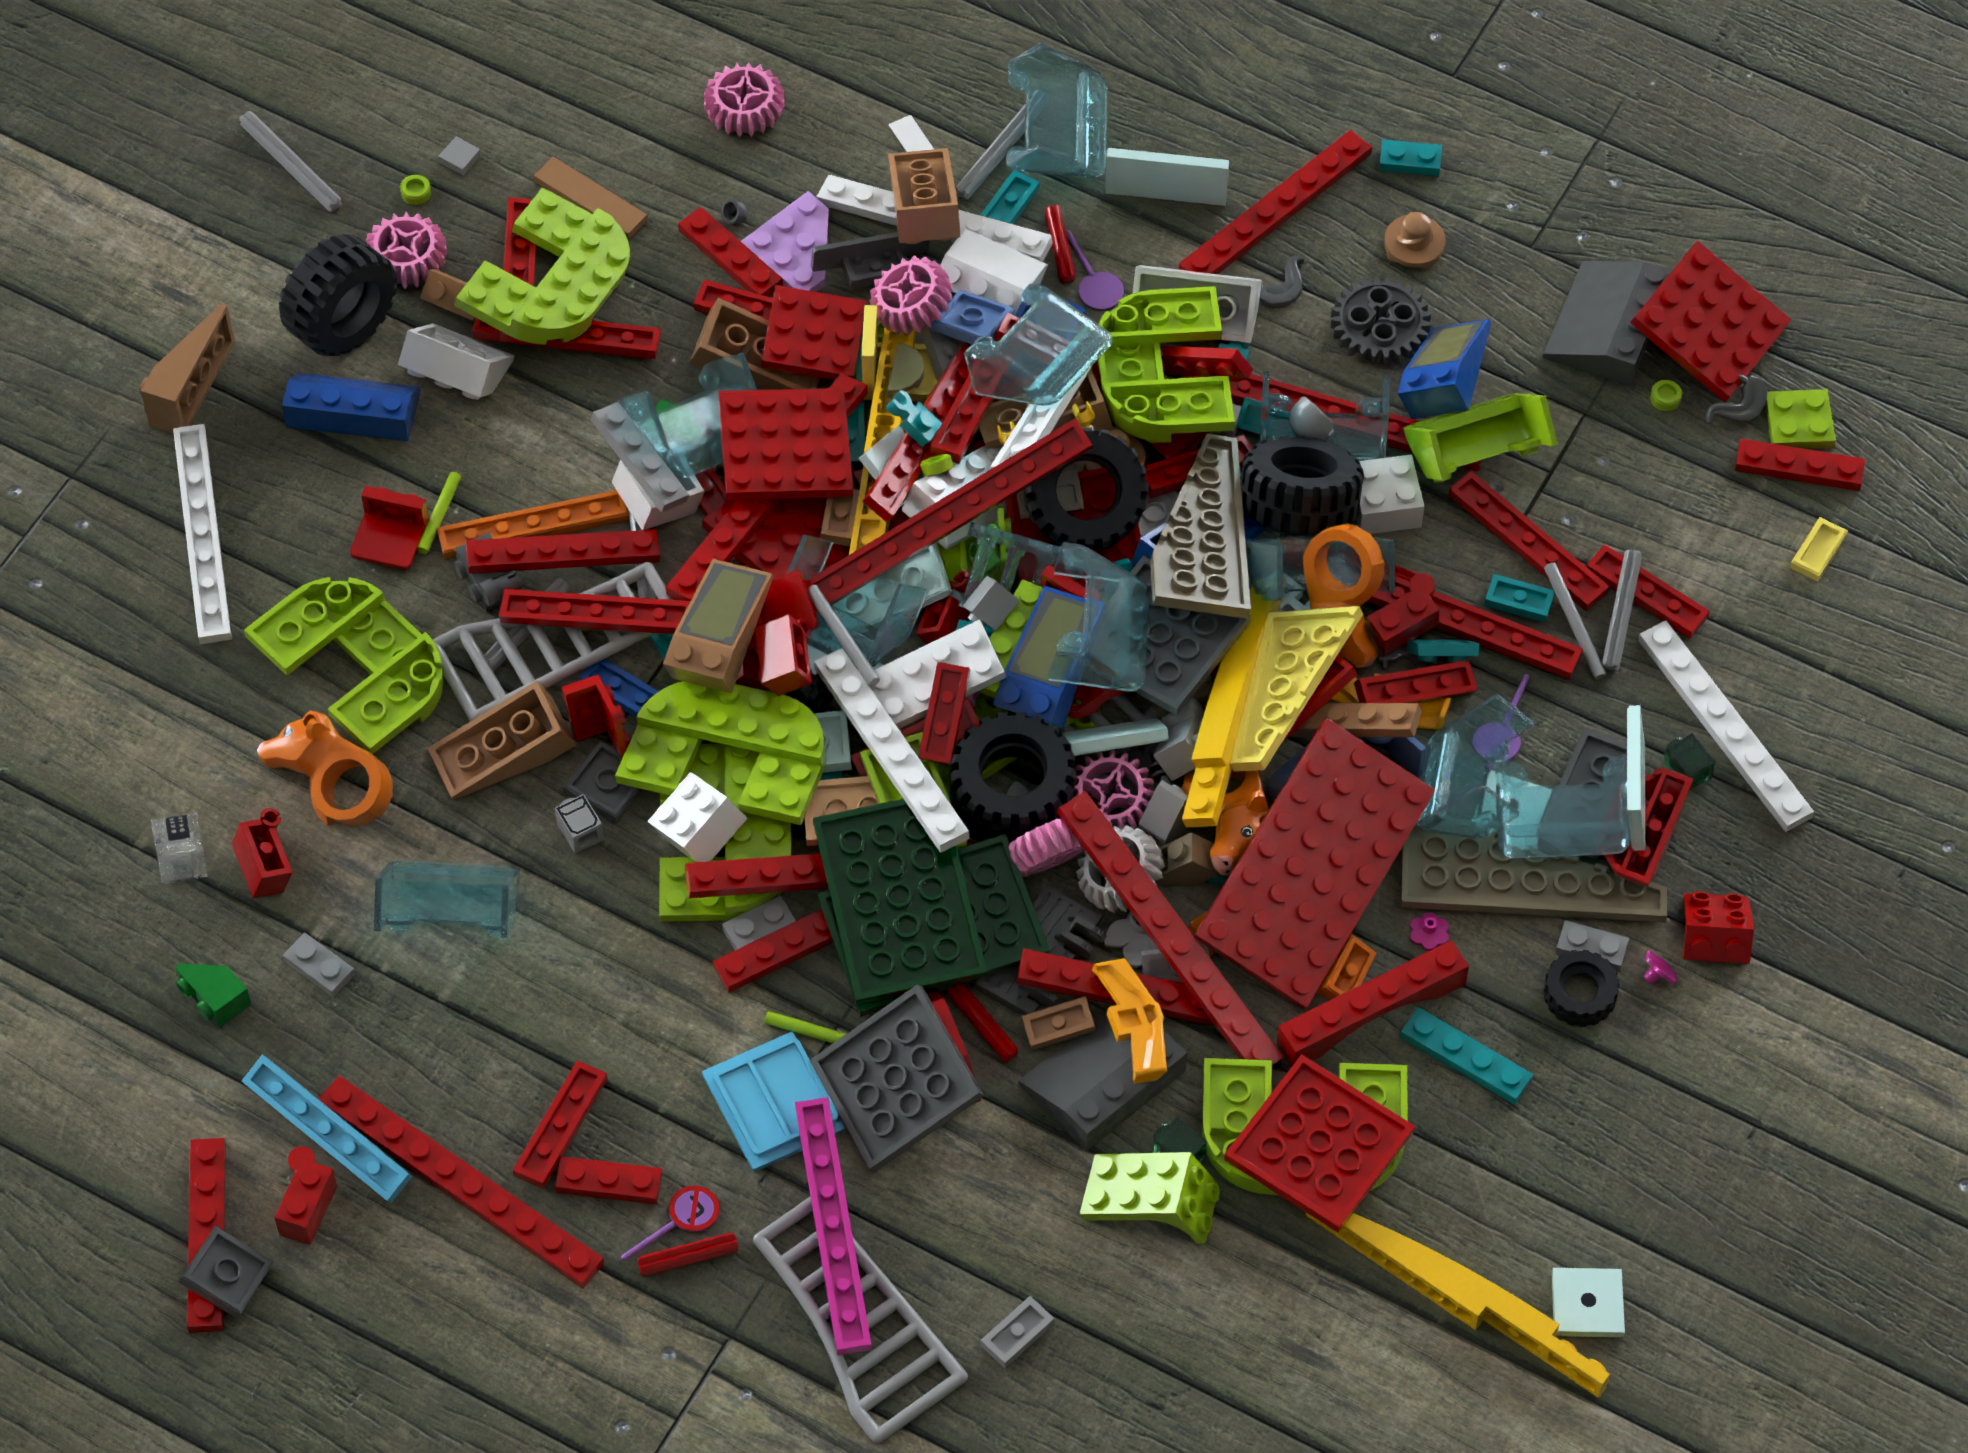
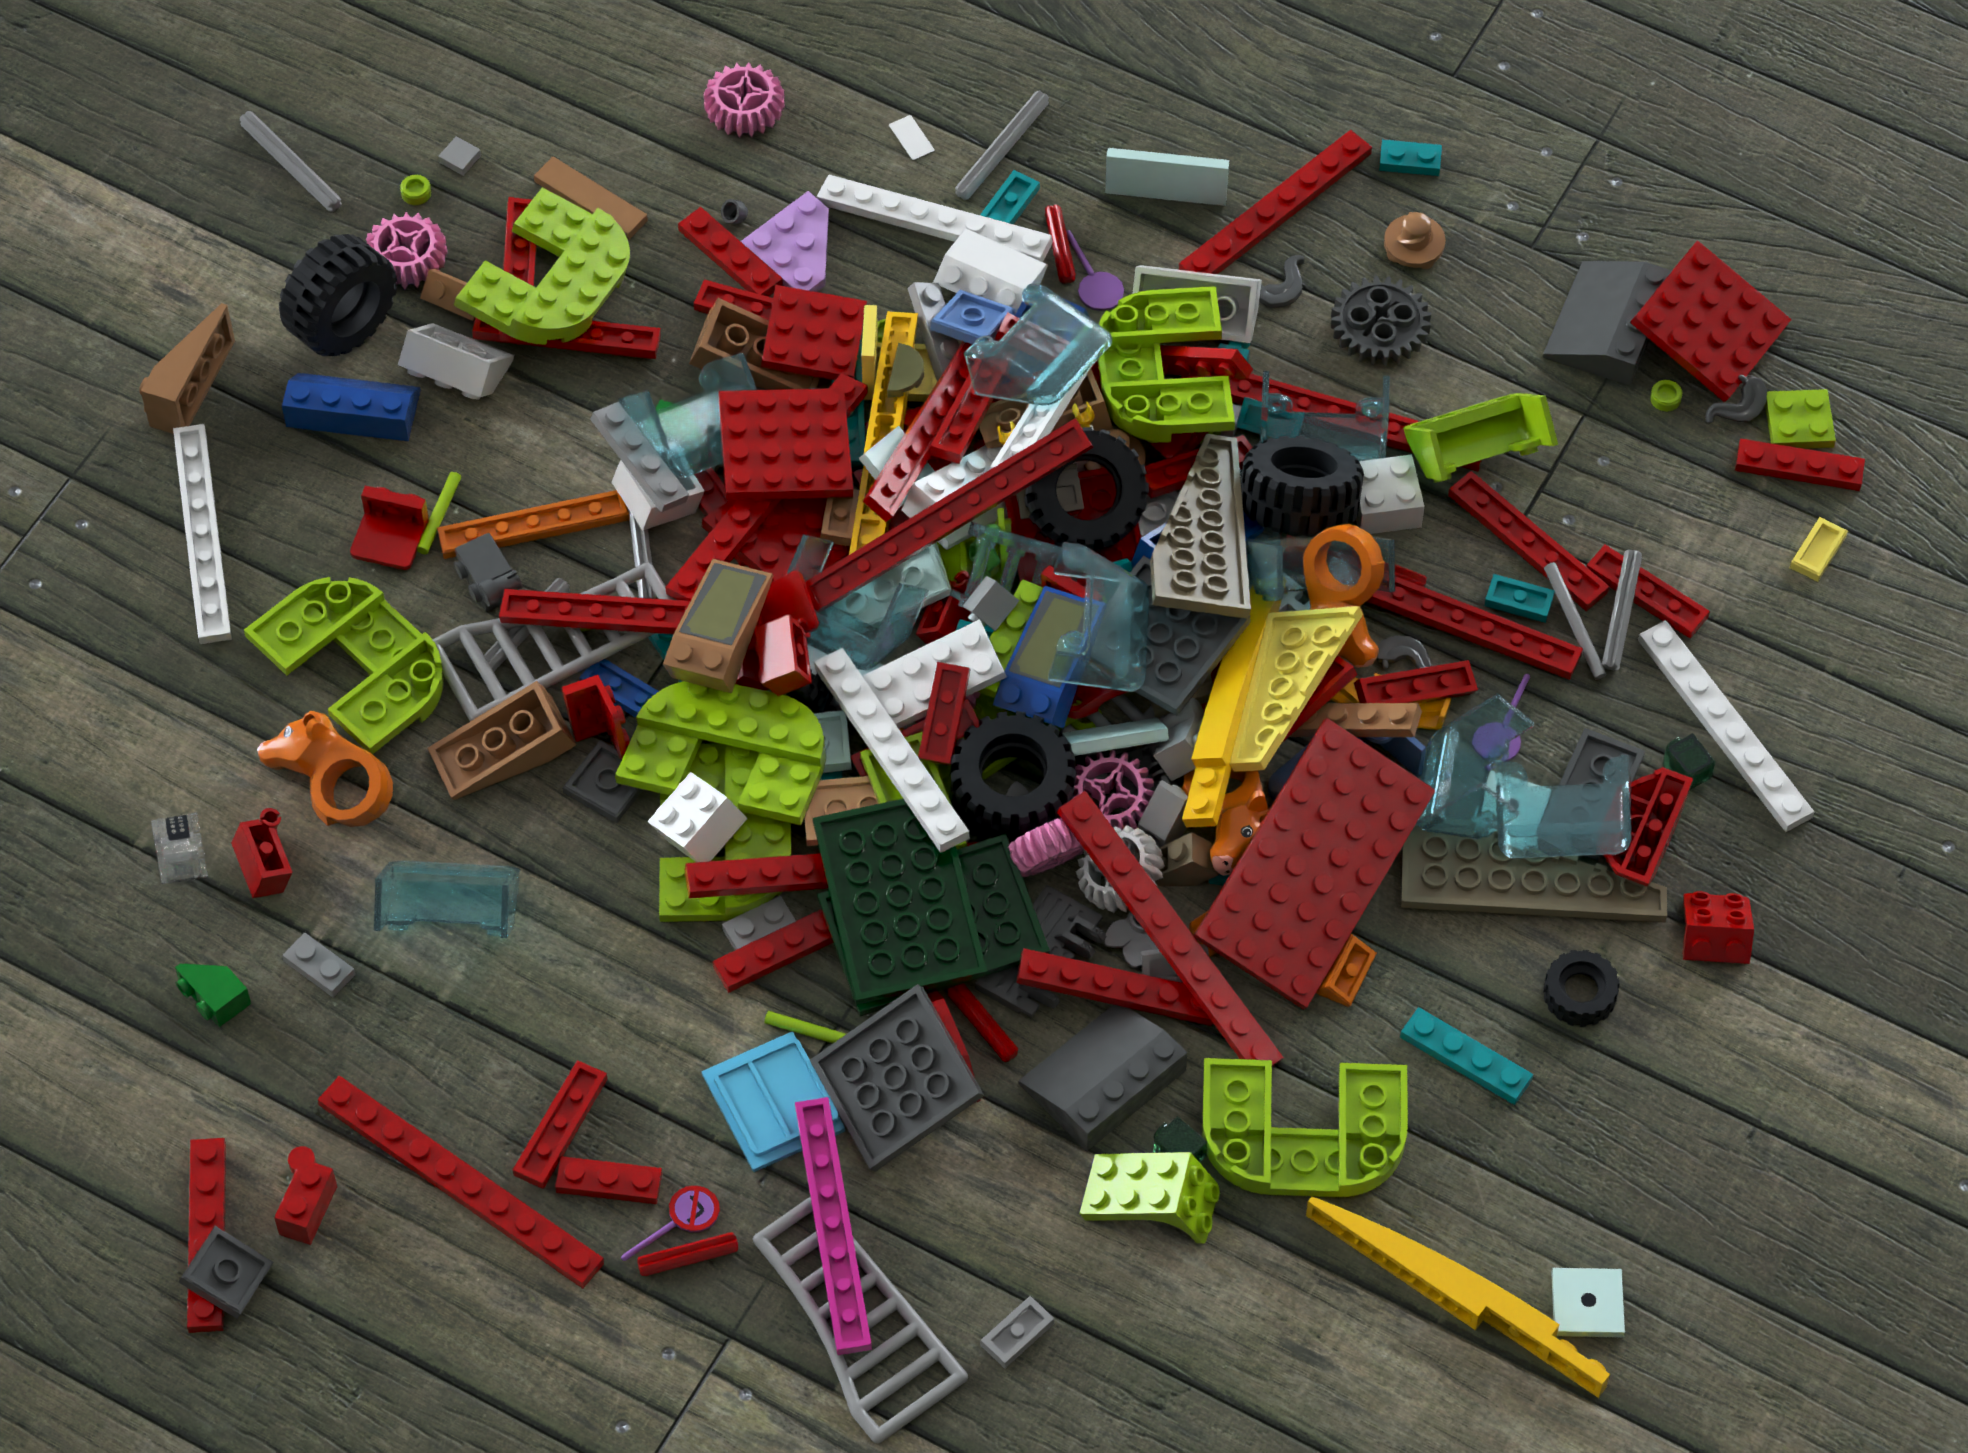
medium azure plate [242,1055,413,1203] -> none
red plate [465,529,660,574] -> none
light grey brick [555,794,604,854] -> none
light grey bar [808,585,880,687] -> none
dark grey bracket [811,232,930,289] -> none
bright pink gear [869,255,953,336] -> none
teal plate [886,390,942,447] -> none
medium nougat slope [888,148,960,244] -> none
lime tile [920,454,954,476] -> none
clear light blue windscreen [1006,43,1107,178] -> none
medium nougat plate [1022,996,1096,1051] -> none
light orange plate [1092,958,1167,1084] -> none
red plate [1224,1054,1415,1233] -> none
red arch [1277,940,1469,1067] -> none
light grey hair [1289,396,1334,442] -> none
red hinge [1367,573,1439,656] -> none
blue slope [1397,319,1491,420] -> none
teal plate [1407,640,1479,662] -> none
dark pink plant [1410,912,1449,951] -> none
light grey plate [1555,920,1629,972] -> none
light aqua tile [1627,705,1645,851] -> none
dark pink plant [1644,950,1677,984] -> none

